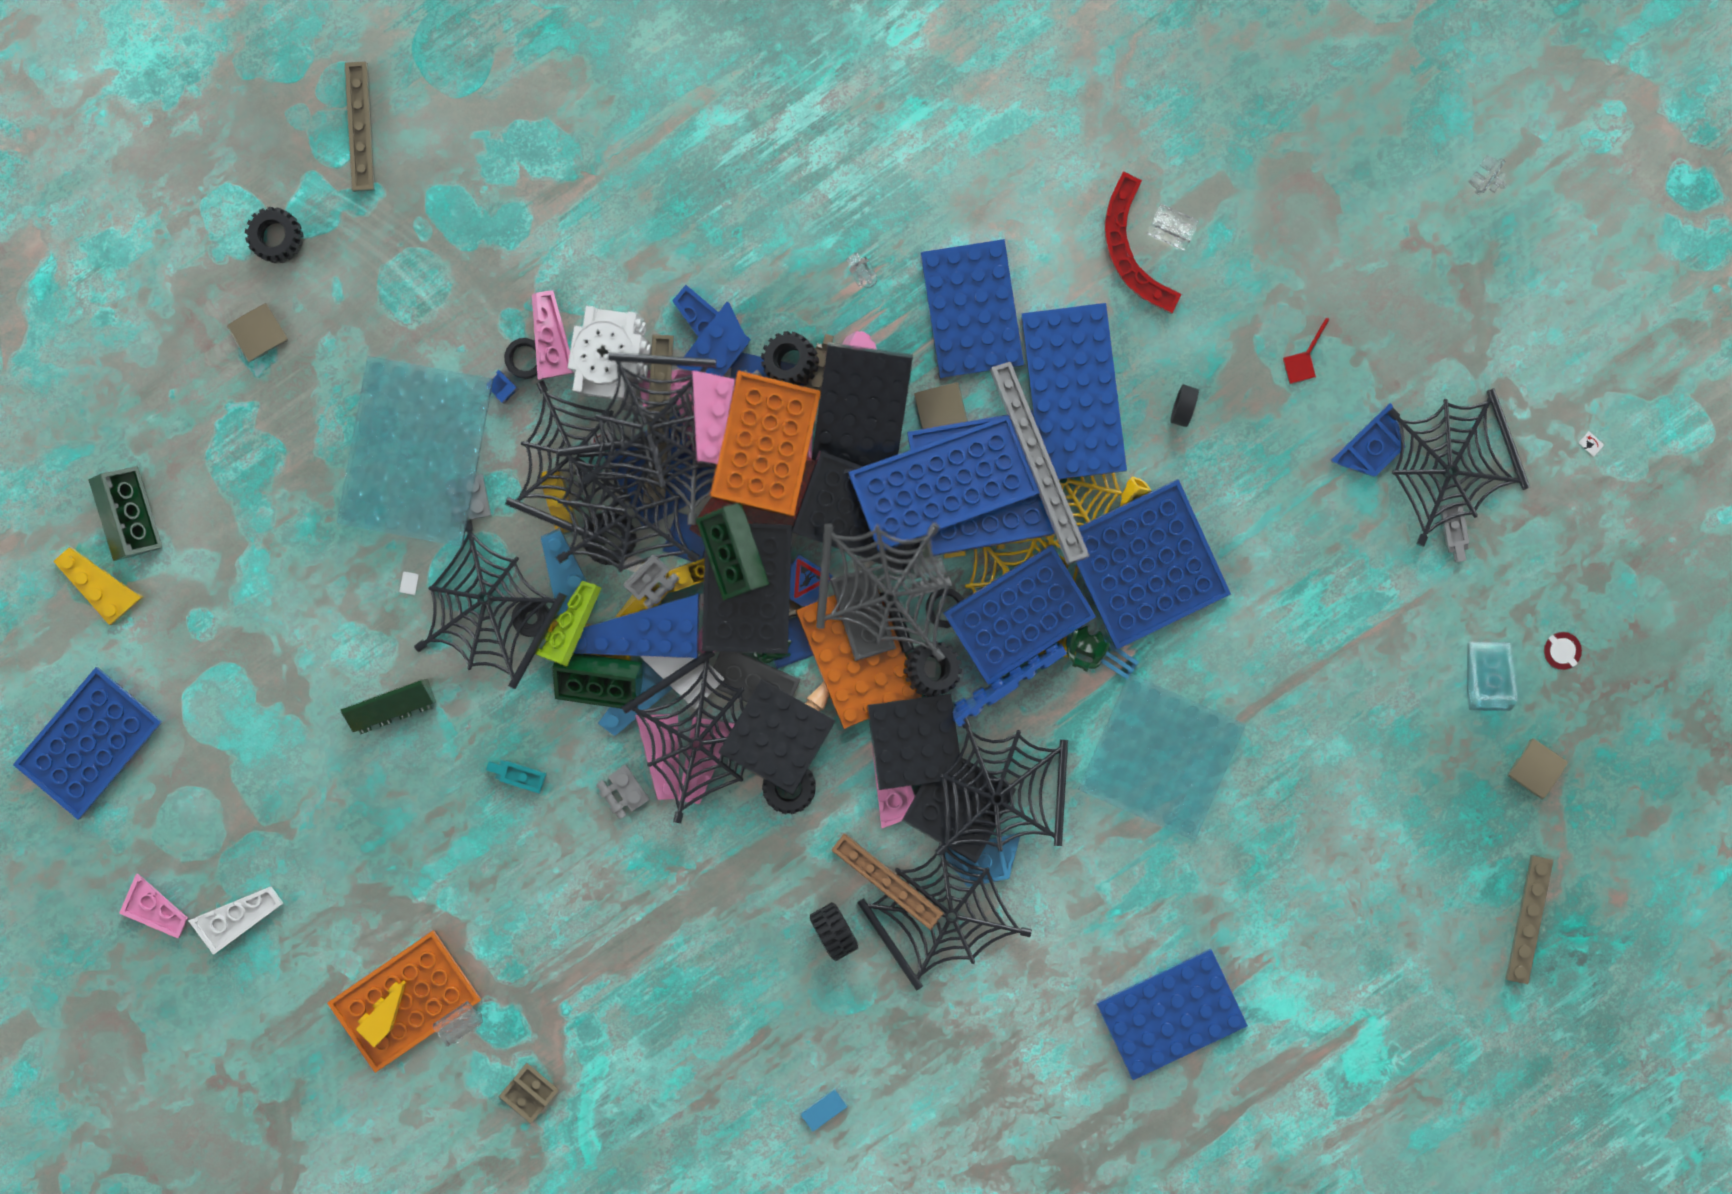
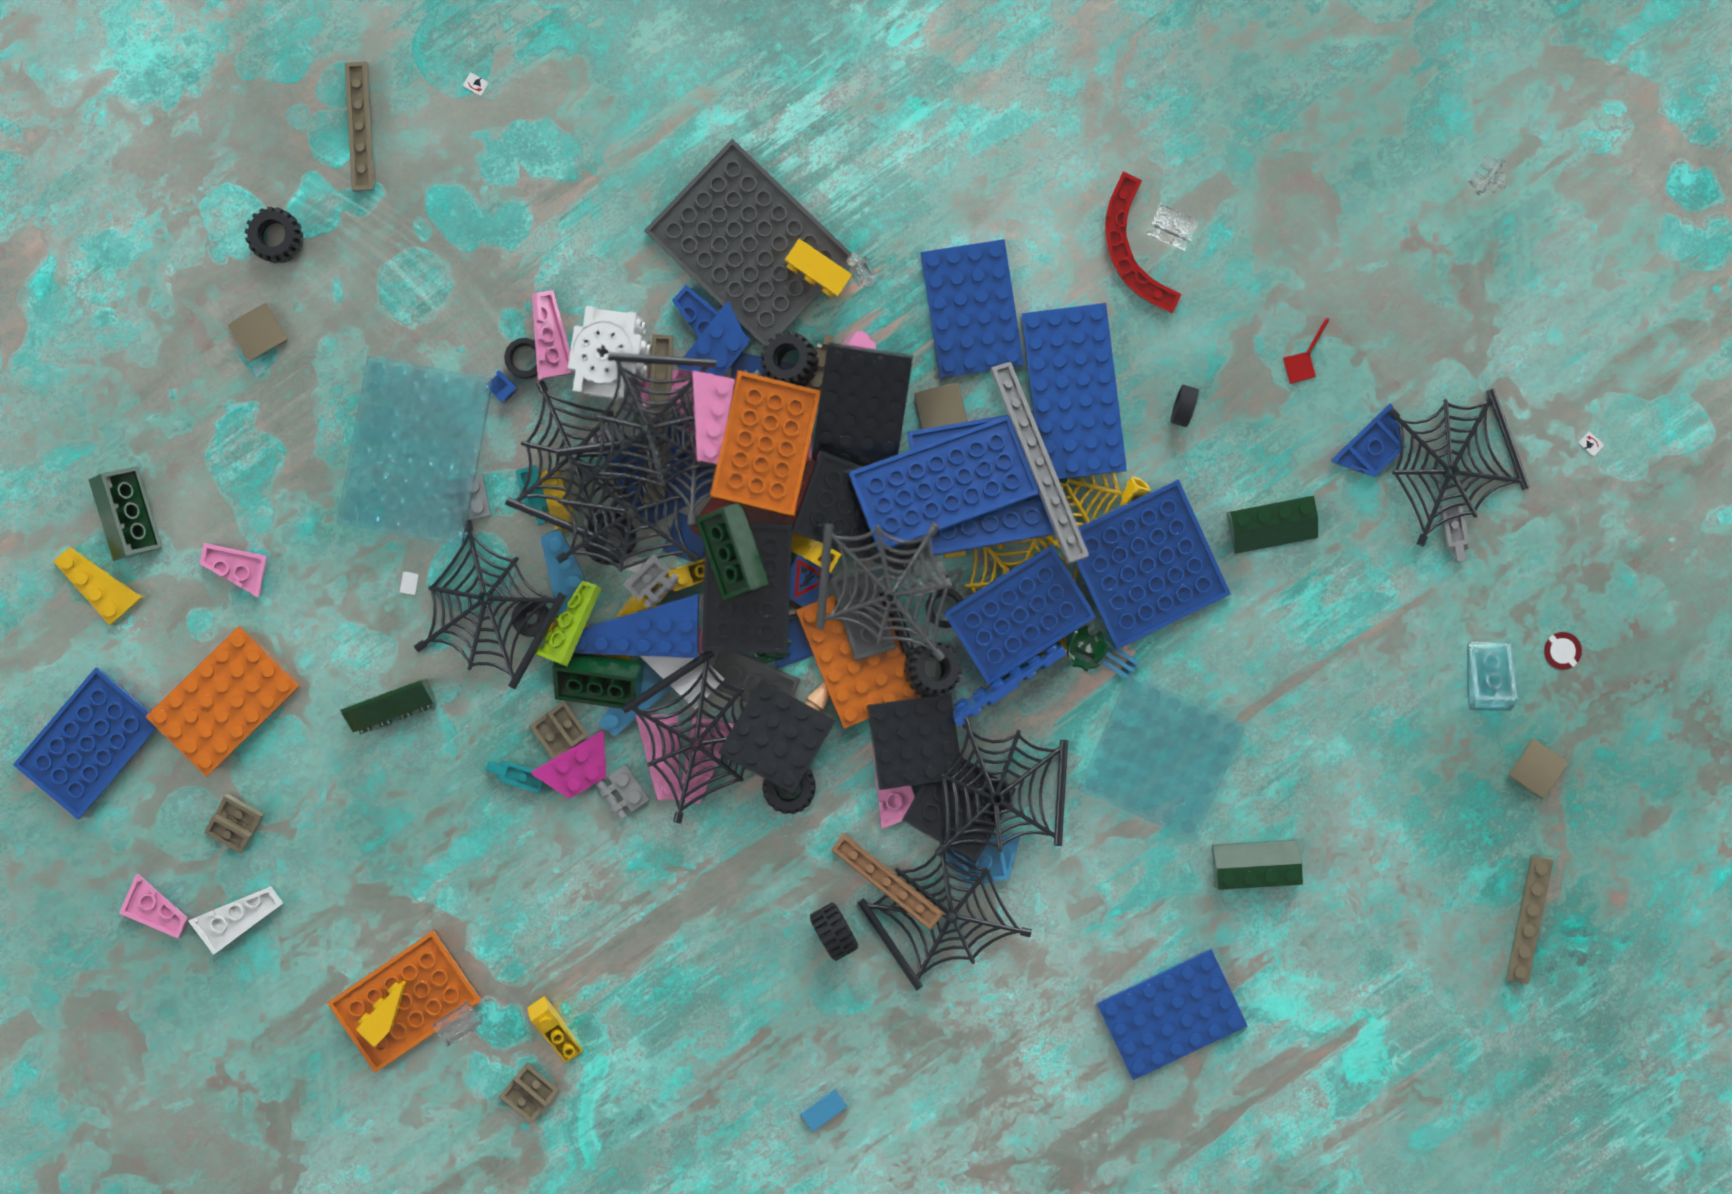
none -> orange plate [145,626,300,777]
none -> bright pink wing [199,543,268,598]
none -> dark tan slope [204,793,264,854]
none -> white sticker [463,72,488,96]
none -> teal hinge [515,465,549,526]
none -> yellow slope [527,996,583,1063]
none -> dark tan slope [529,701,589,759]
none -> dark pink wing [531,730,606,799]
none -> dark grey plate [644,139,855,346]
none -> yellow brick [785,239,852,298]
none -> yellow slope [785,524,841,574]
none -> slope [1212,840,1303,890]
none -> dark green slope [1227,495,1318,554]

